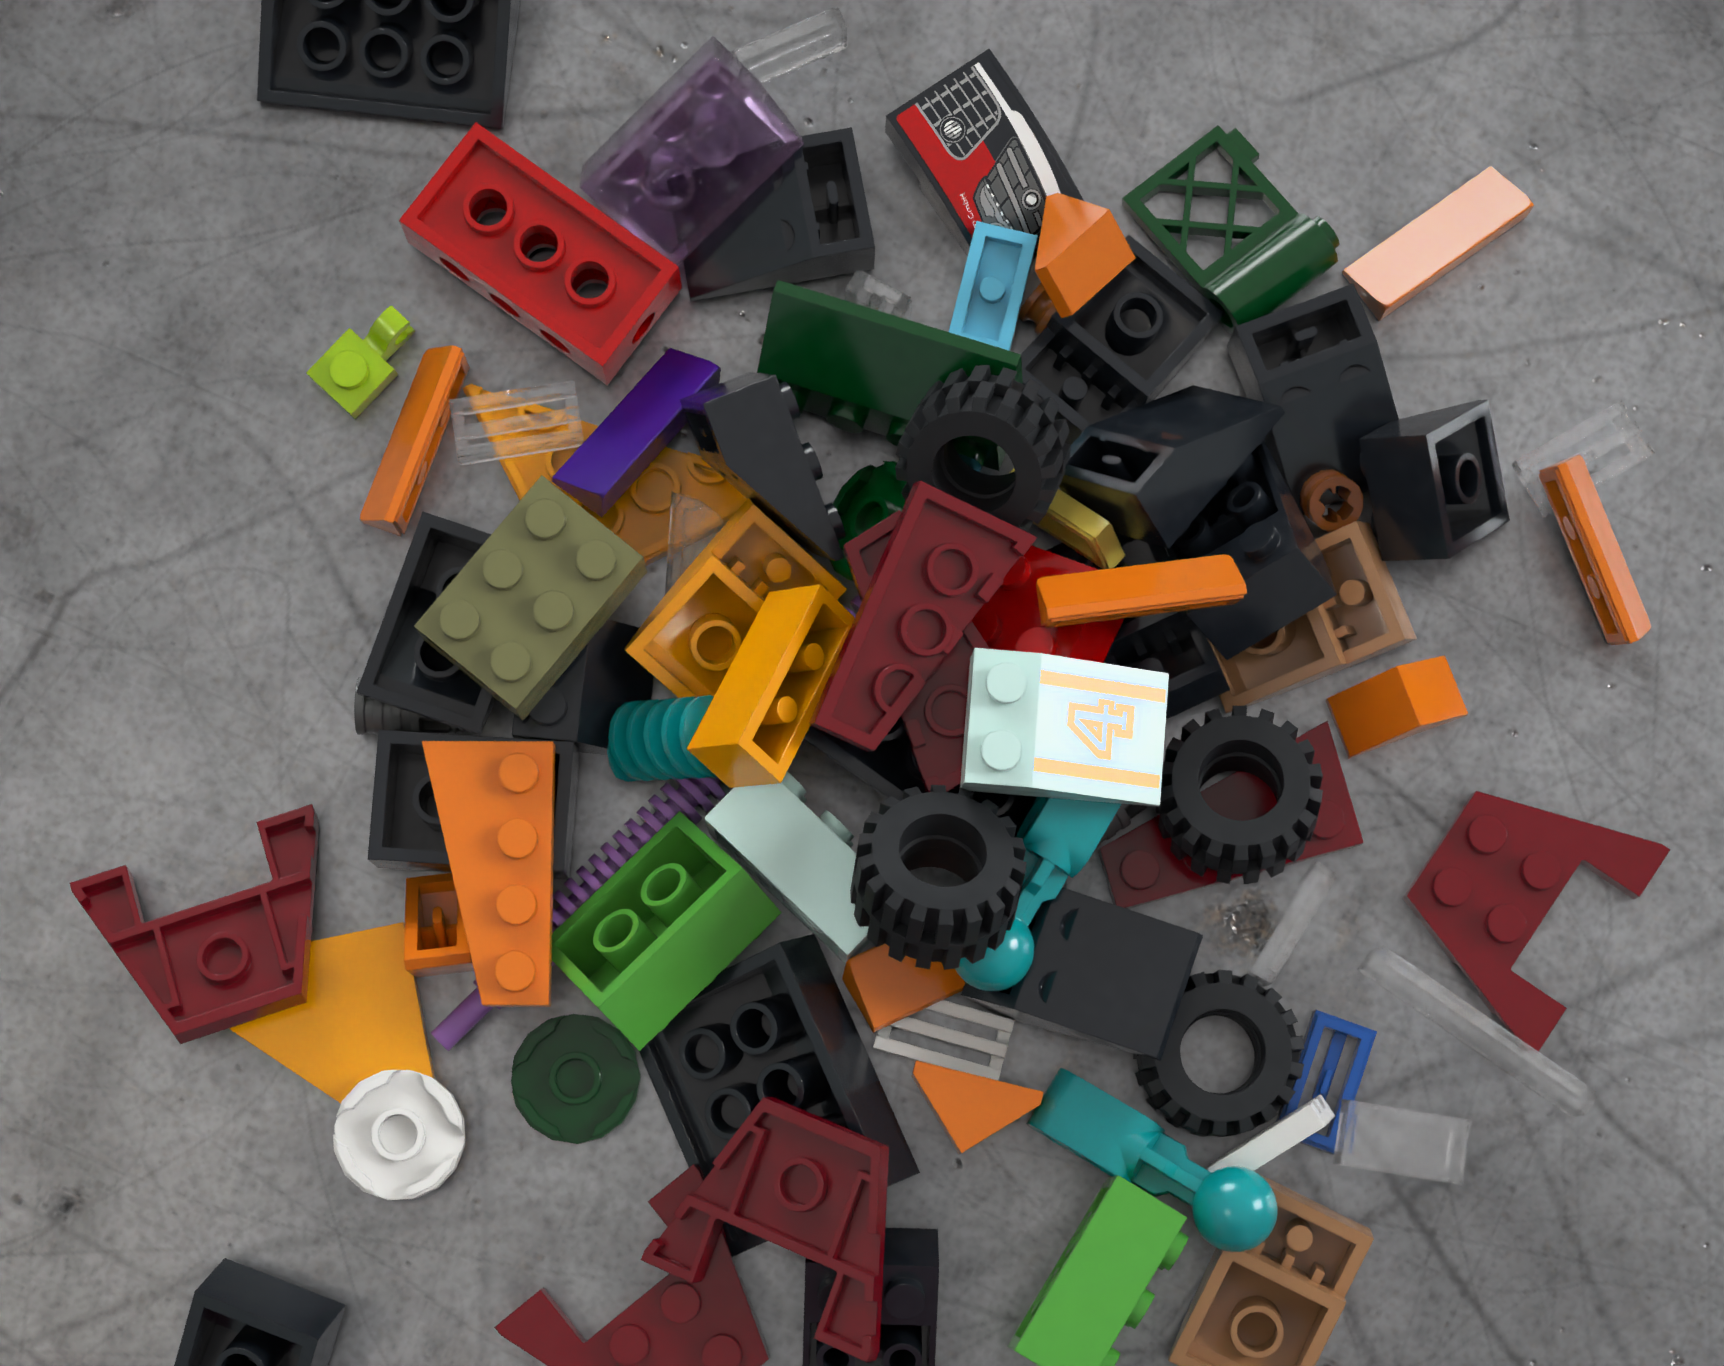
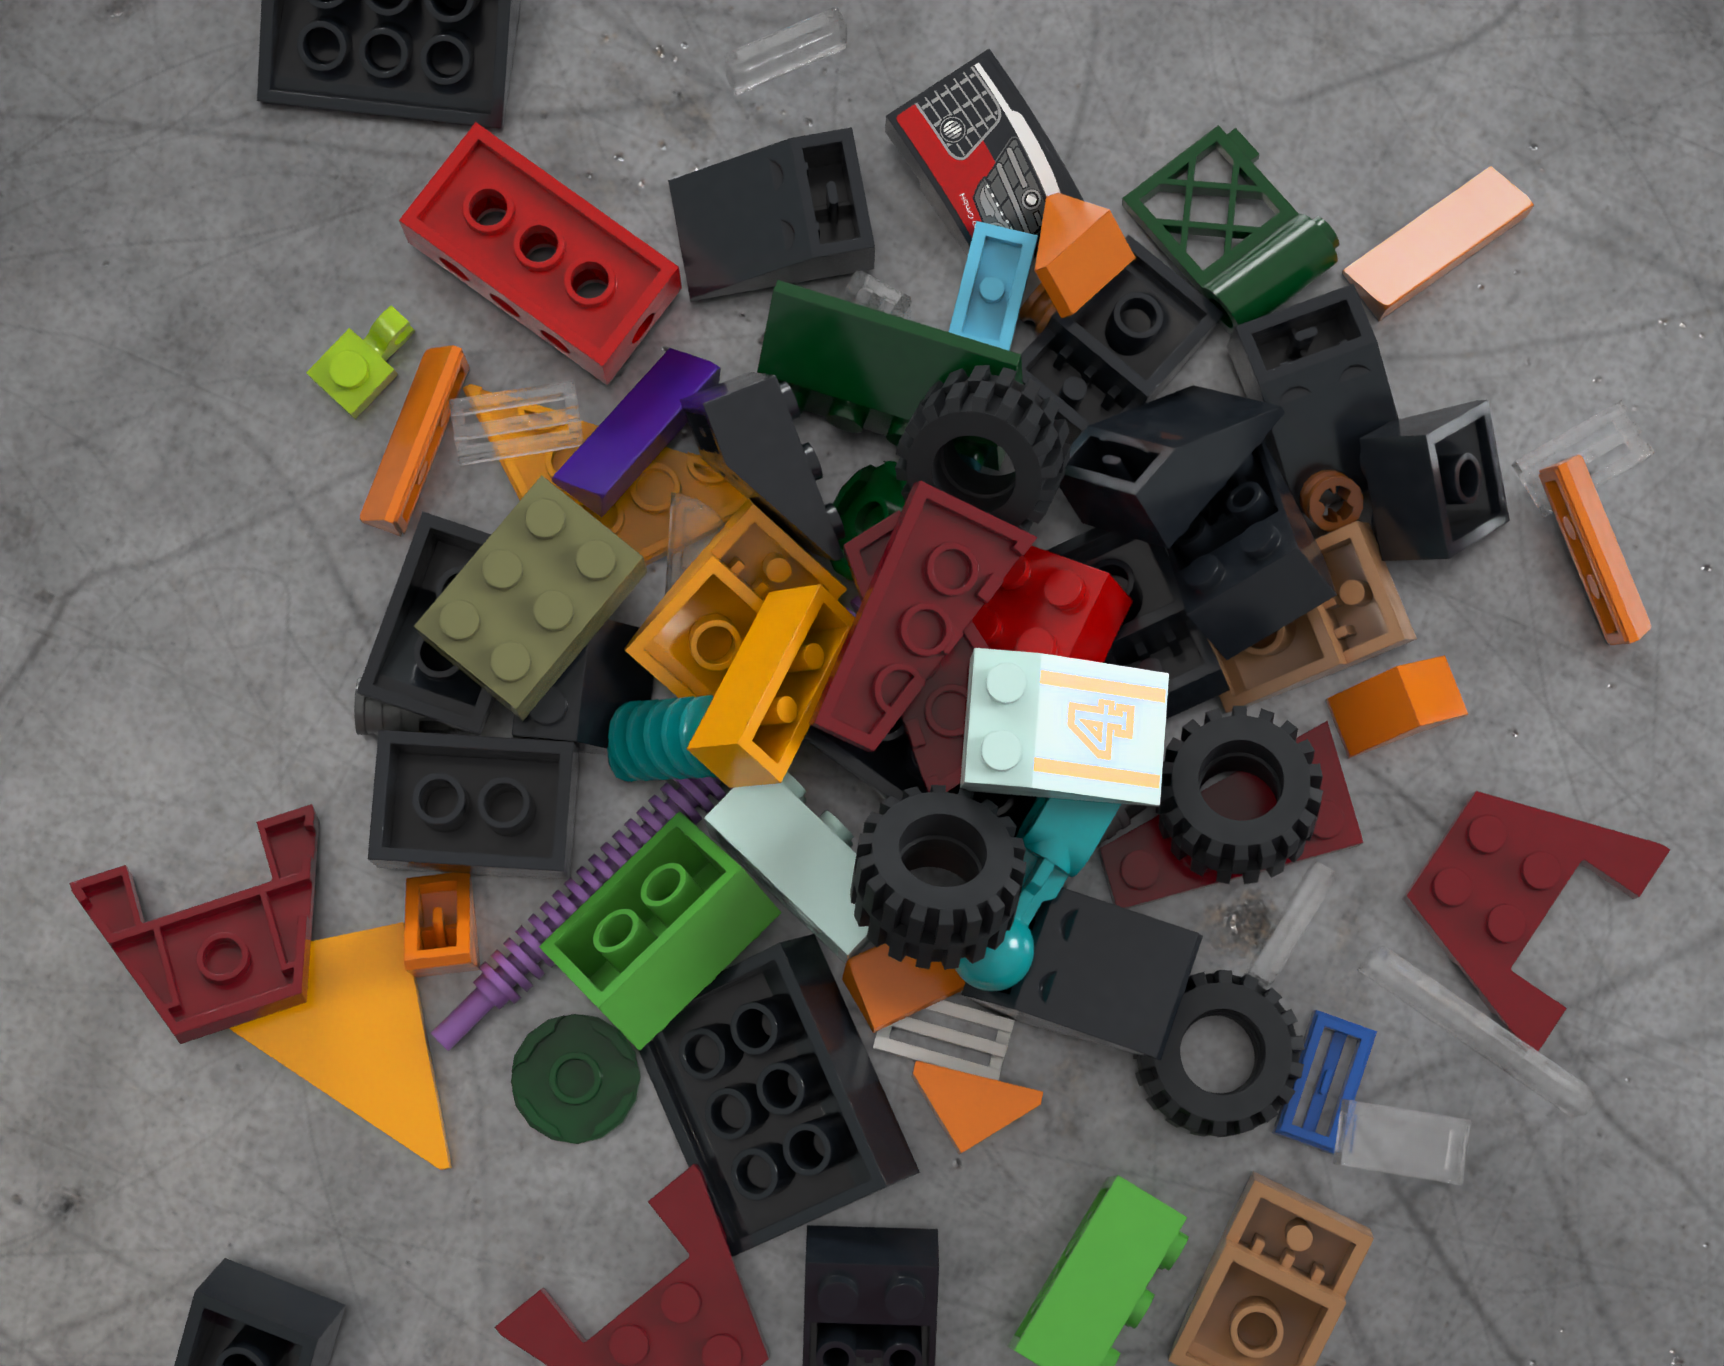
white tile [333,1070,465,1200] -> none
orange wing [422,741,555,1007] -> none
clear purple slope [580,36,804,266] -> none
dark red wing [641,1097,889,1362] -> none
light yellow tile [1010,468,1125,569] -> none
teal beam [1026,1068,1278,1252] -> none
orange slope [1036,554,1247,628] -> none
white tile [1206,1094,1335,1172] -> none

